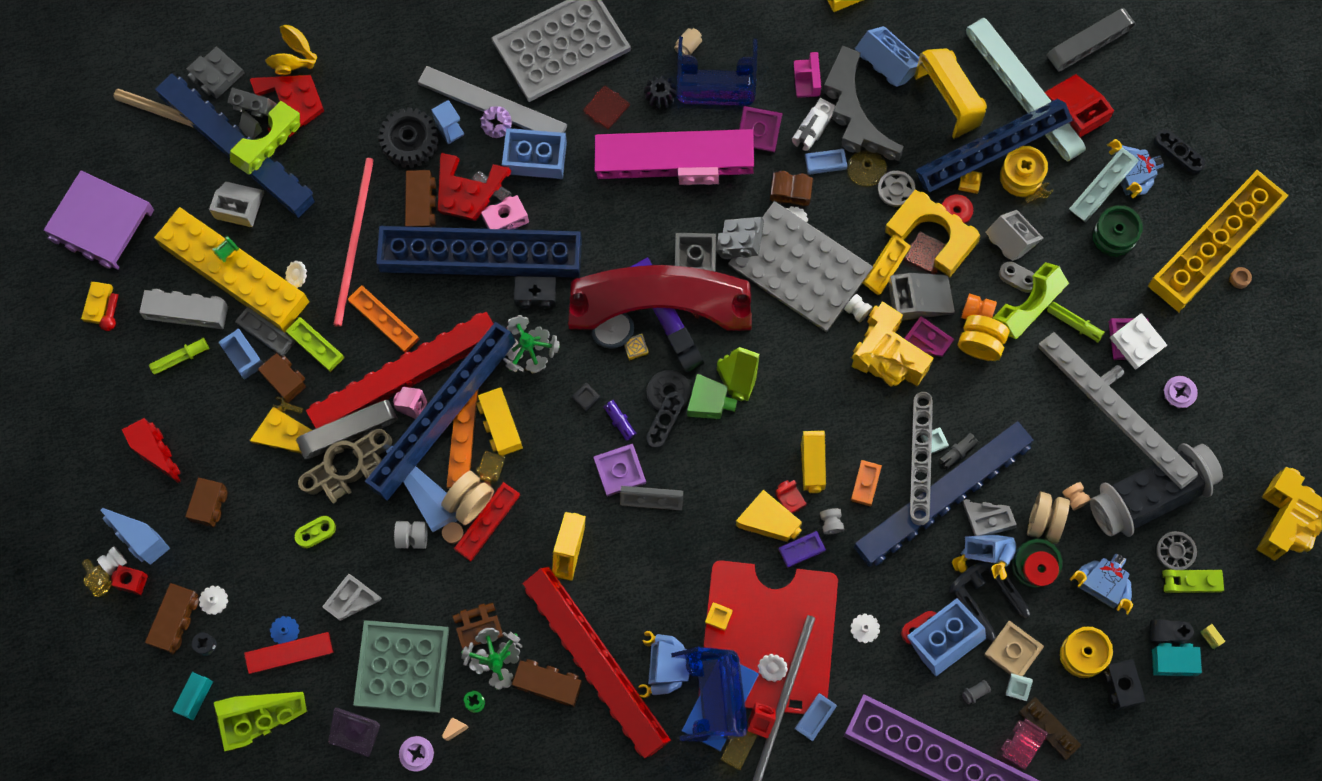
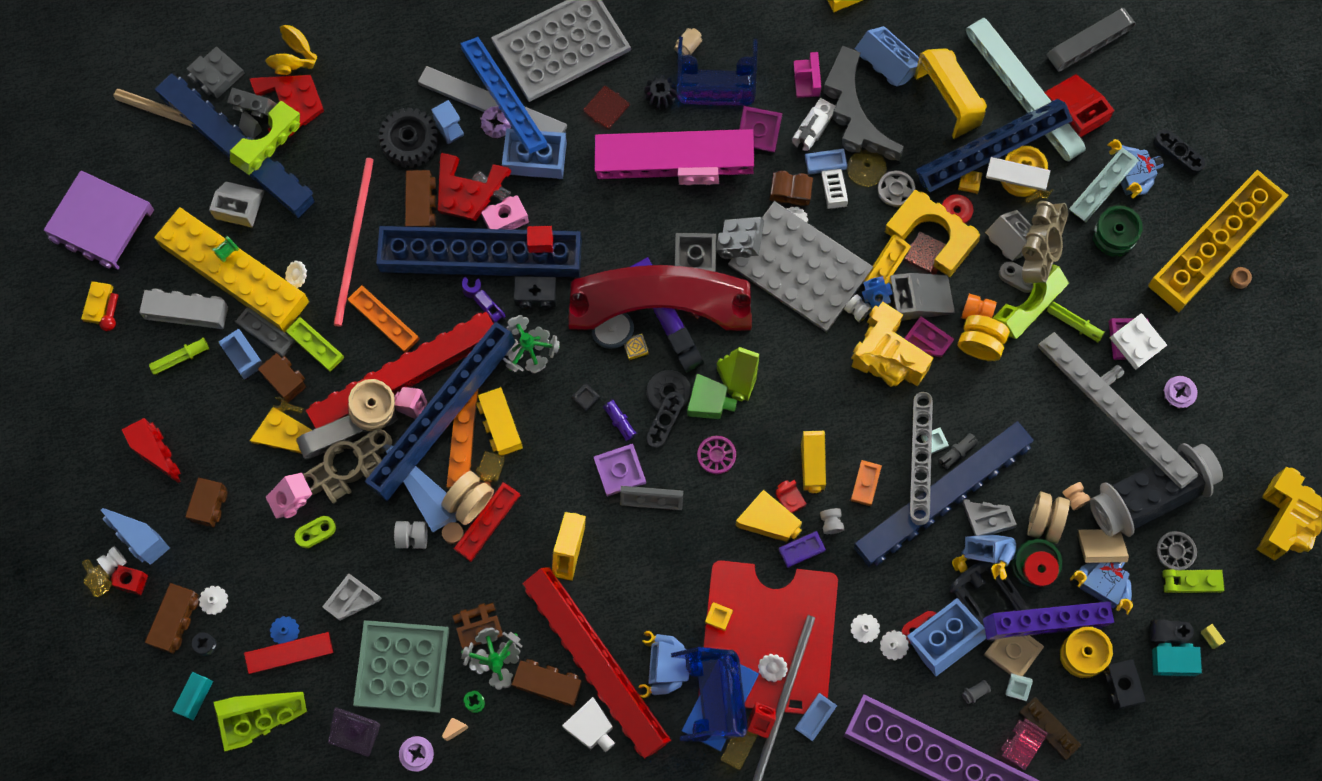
none -> bright pink brick [266,473,312,518]
none -> tan wheel [348,379,395,431]
none -> blue plate [461,37,547,154]
none -> dark purple piece [462,277,506,324]
none -> red panel [527,226,553,253]
none -> white torso [562,697,615,752]
none -> magenta wheel [697,436,736,474]
none -> white slope [821,169,848,209]
none -> blue brick [862,276,893,309]
none -> white piece [880,630,909,660]
none -> dark purple brick [983,602,1114,640]
none -> white tile [986,157,1050,191]
none -> dark tan piece [1022,201,1068,283]
none -> tan tile [1078,530,1129,563]

